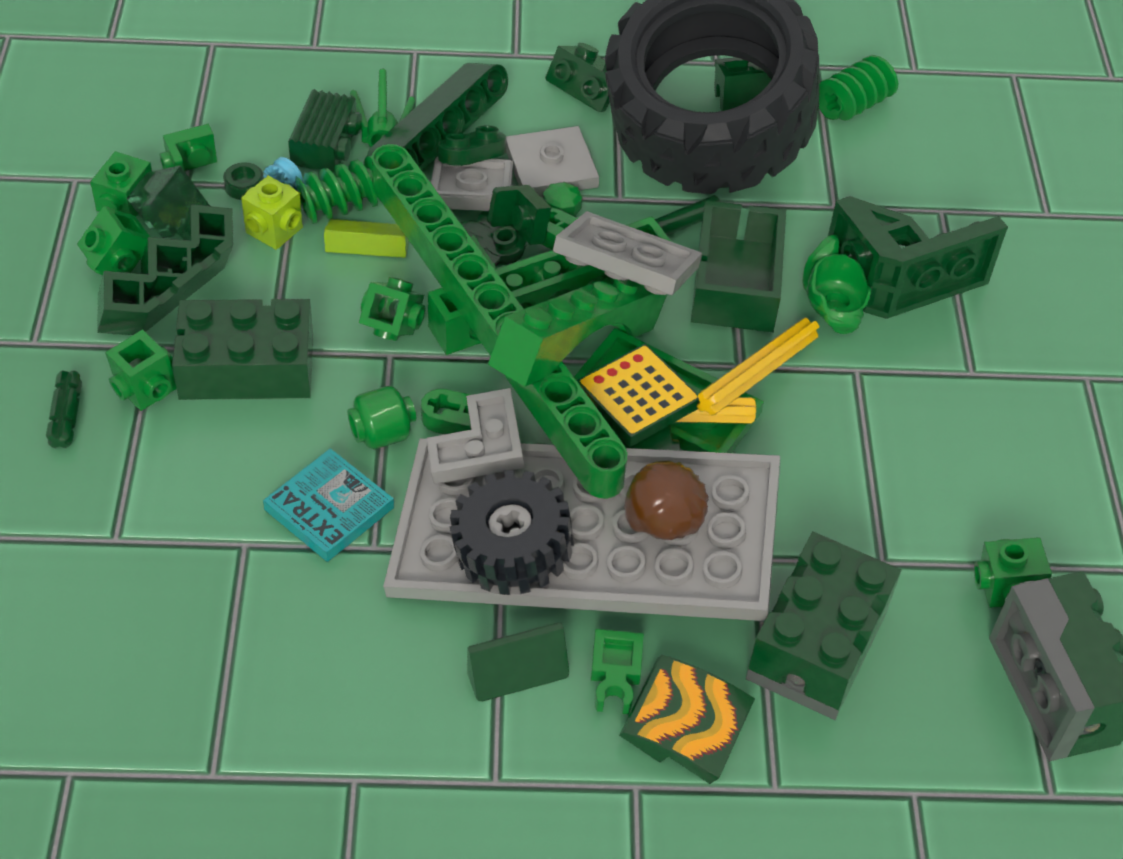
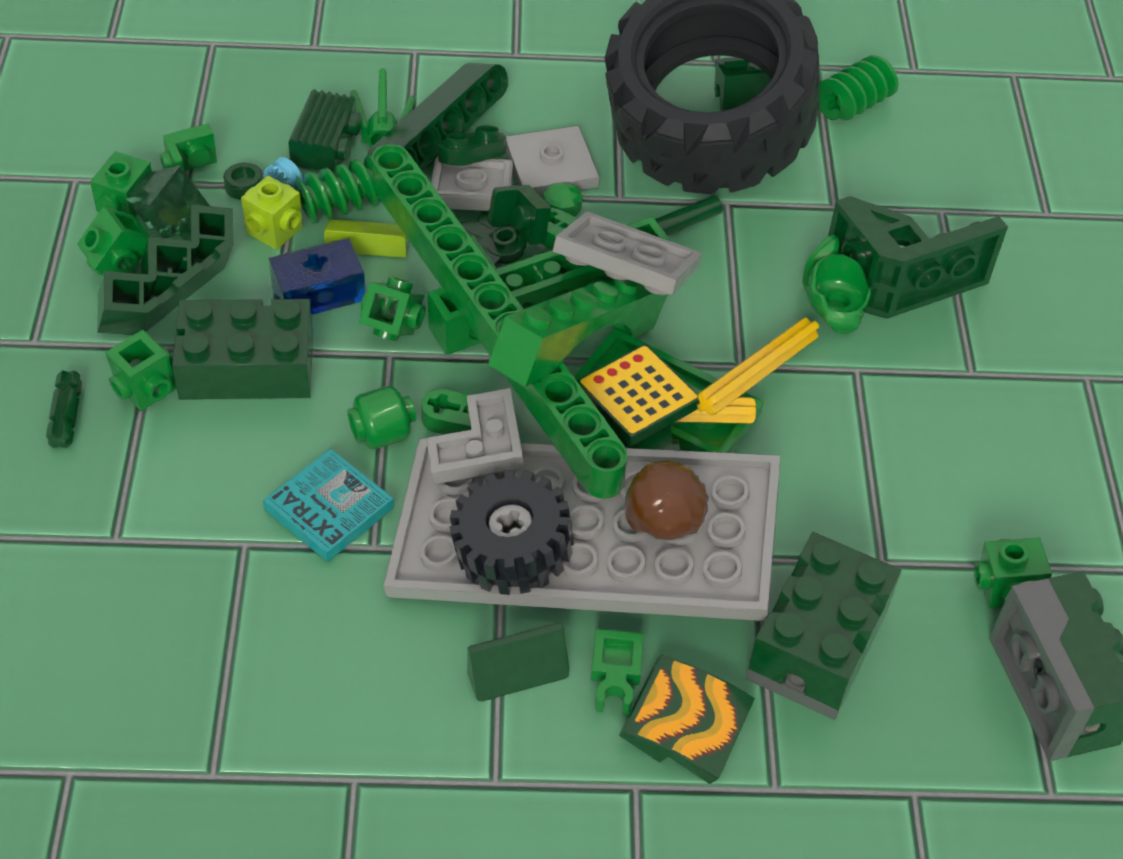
dark green bracket [545,42,610,112] -> none
dark green piece [691,200,786,333] -> none
none -> clear blue brick [268,238,365,315]

